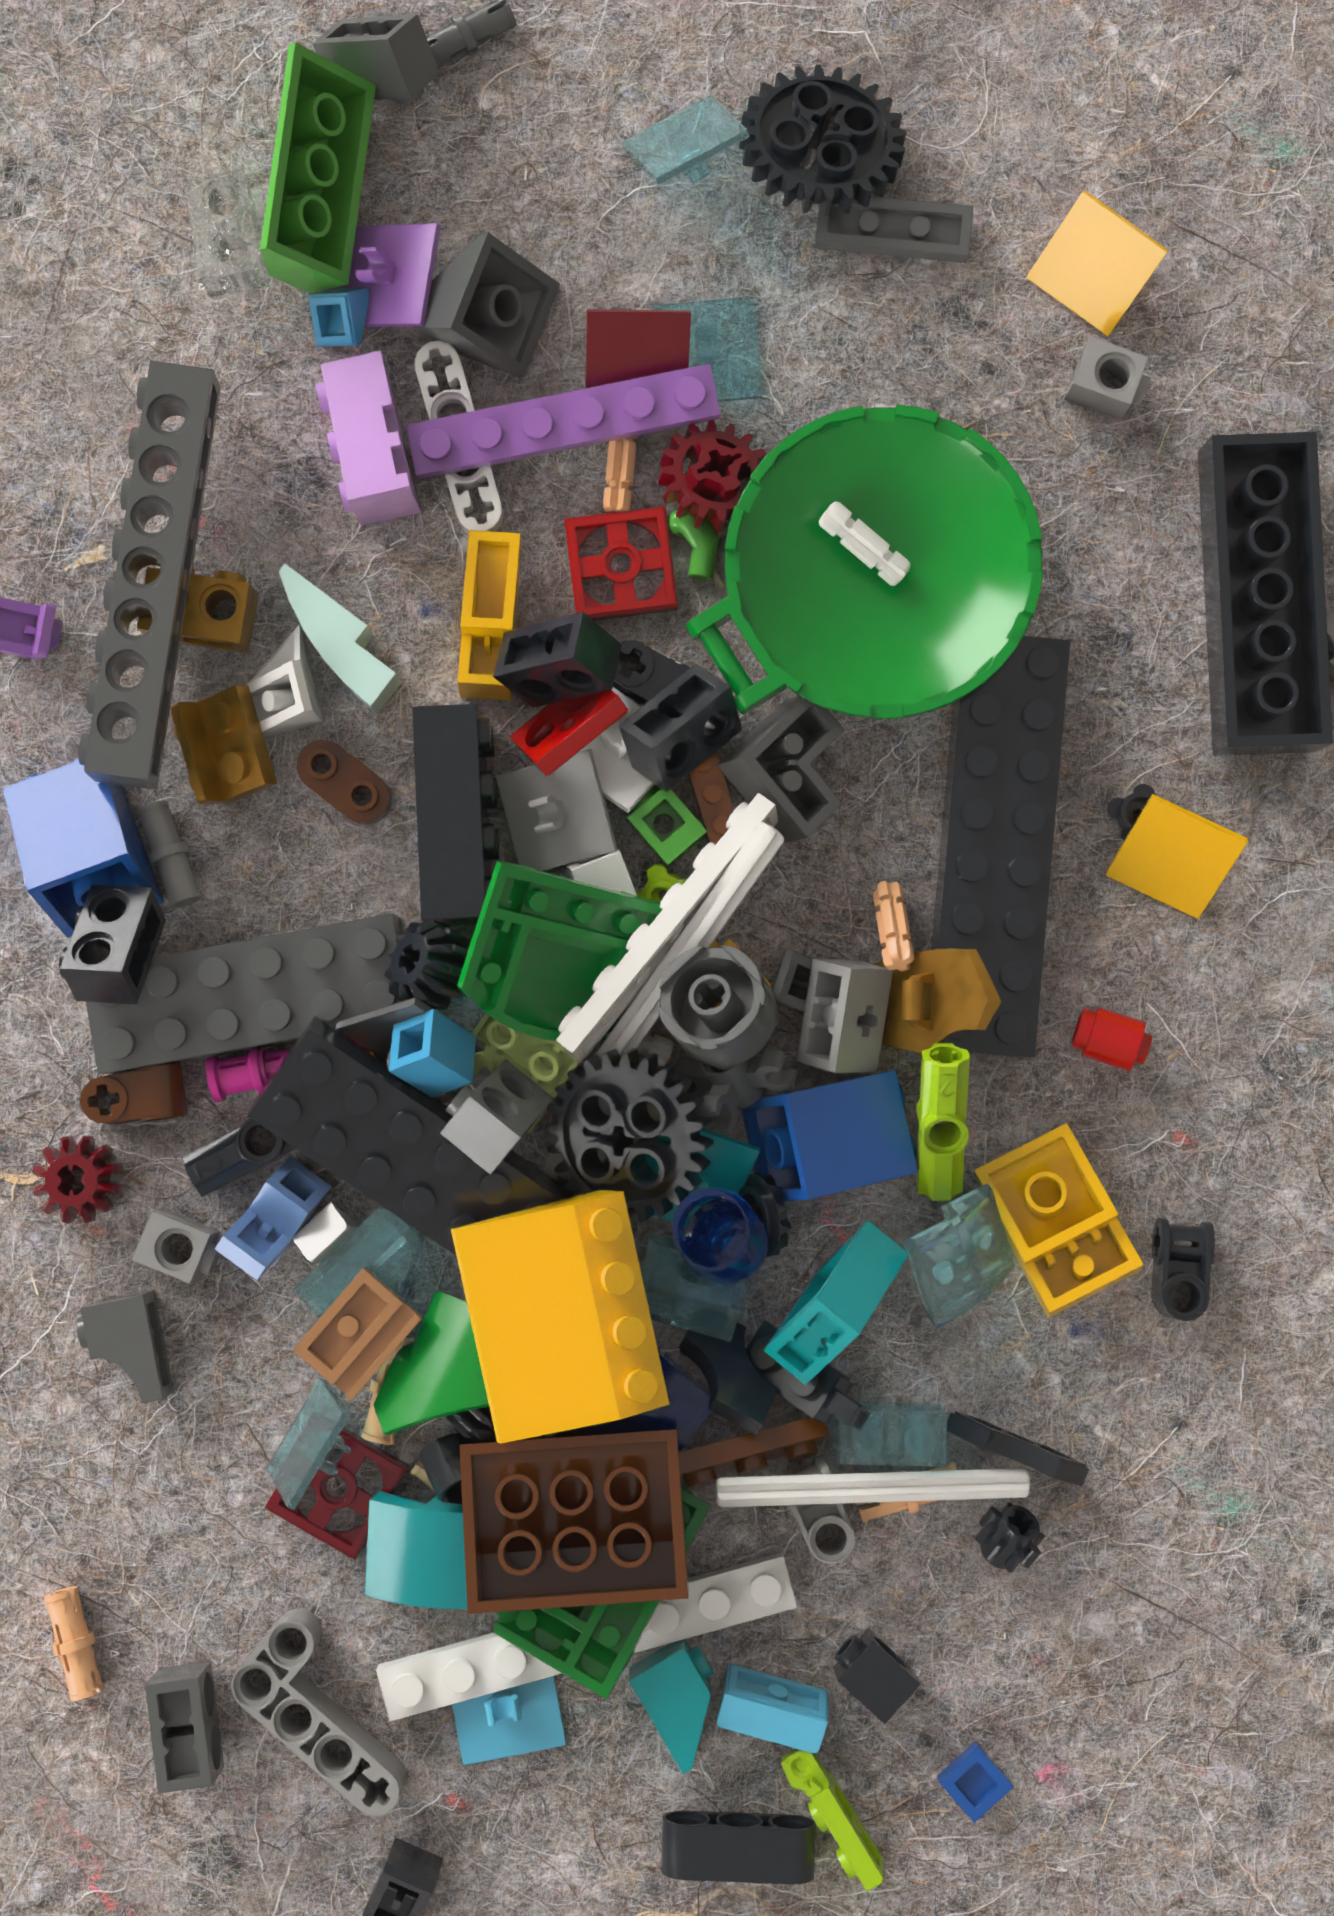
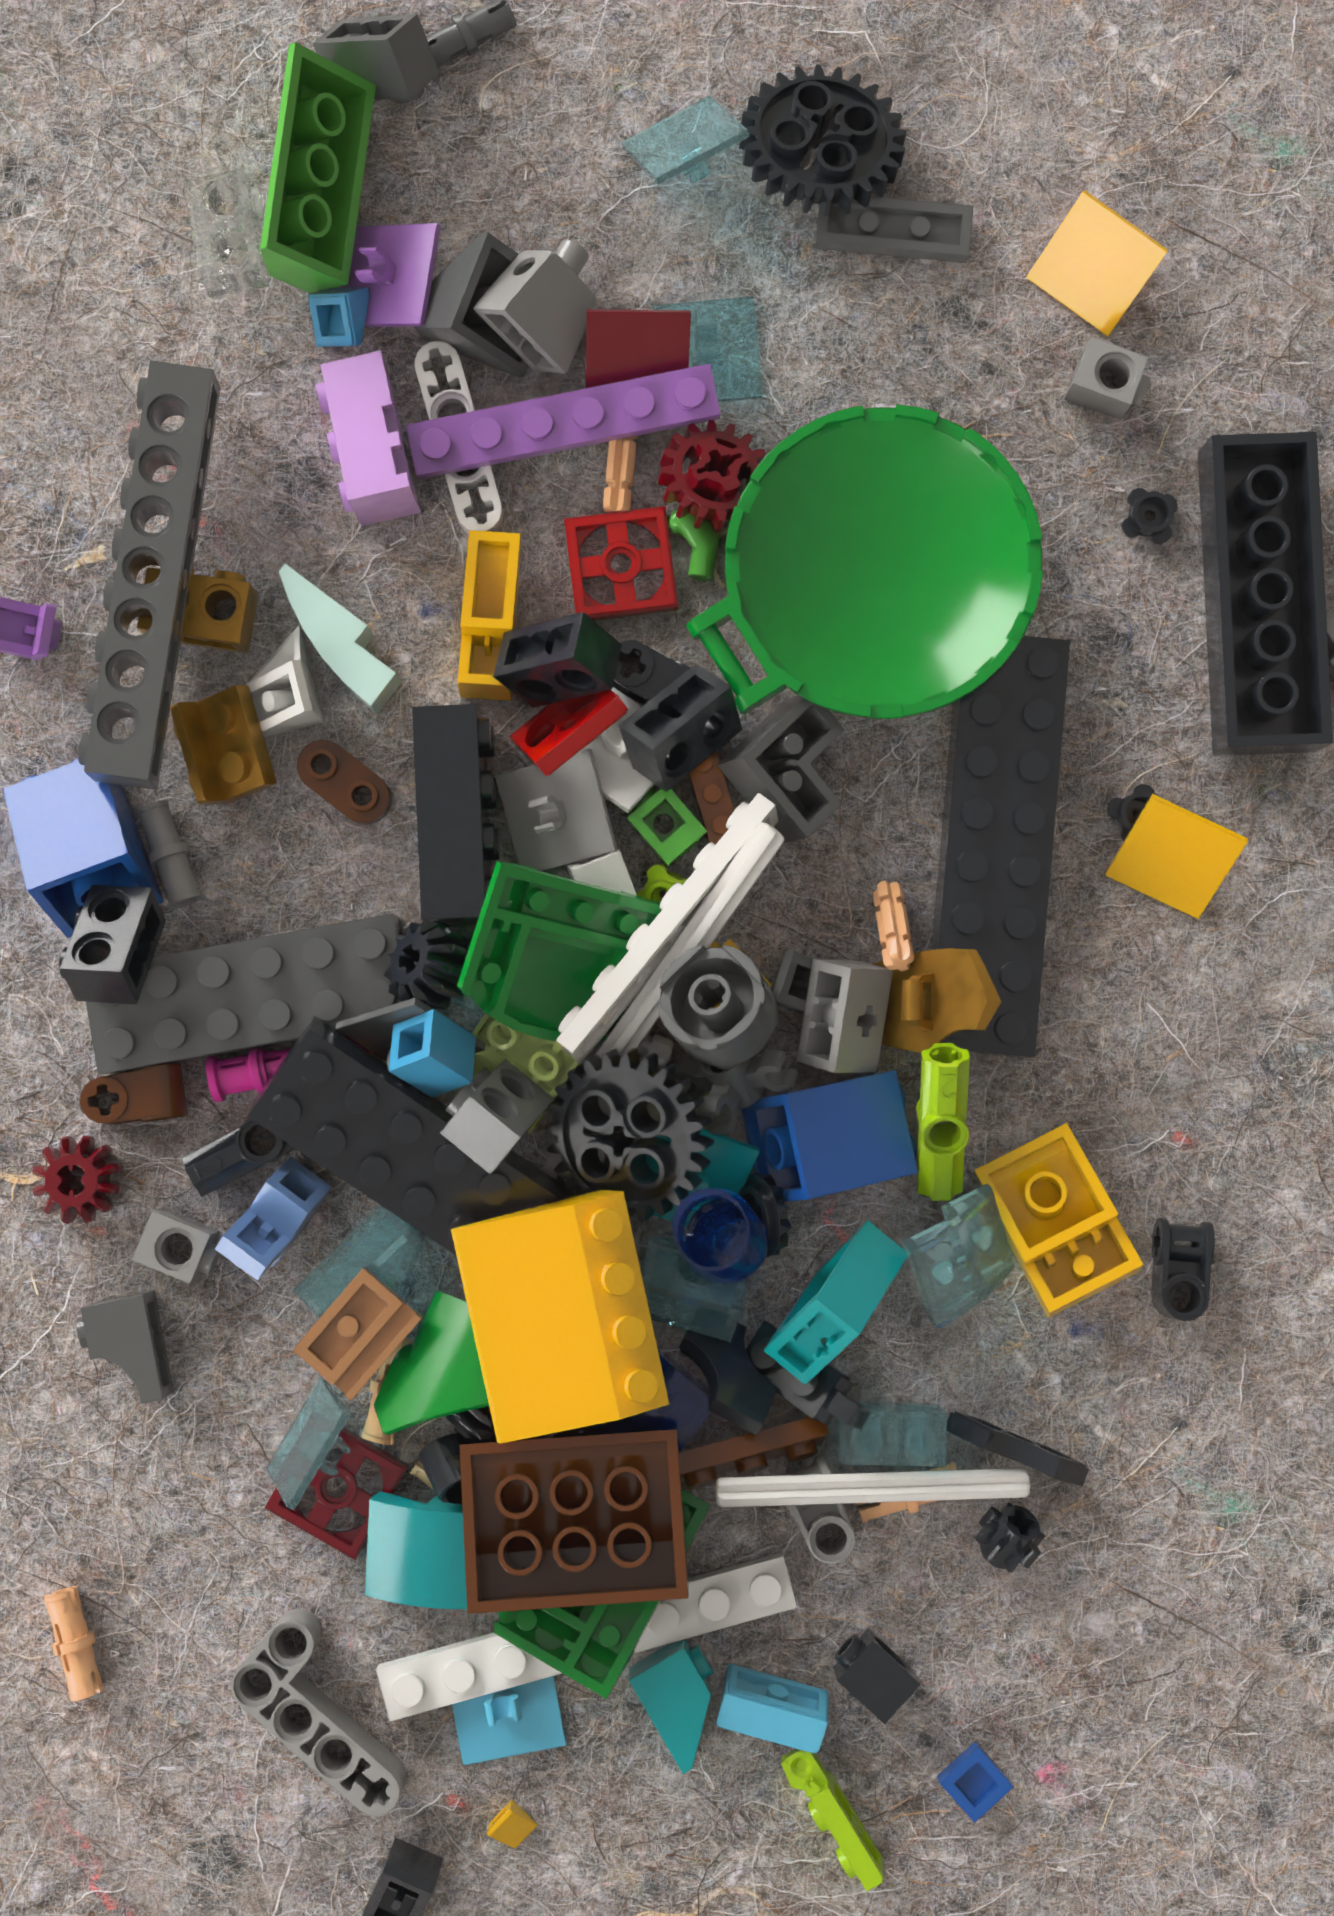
dark grey brick [145,1661,224,1794] -> none
white slope [292,1203,361,1263] -> none
black beam [661,1810,816,1884] -> none
white axle [819,501,911,586] -> none
red brick [1071,1007,1152,1071] -> none
none -> light grey torso [473,239,596,373]
none -> yellow piece [487,1799,538,1849]
none -> black plate [1121,488,1178,544]

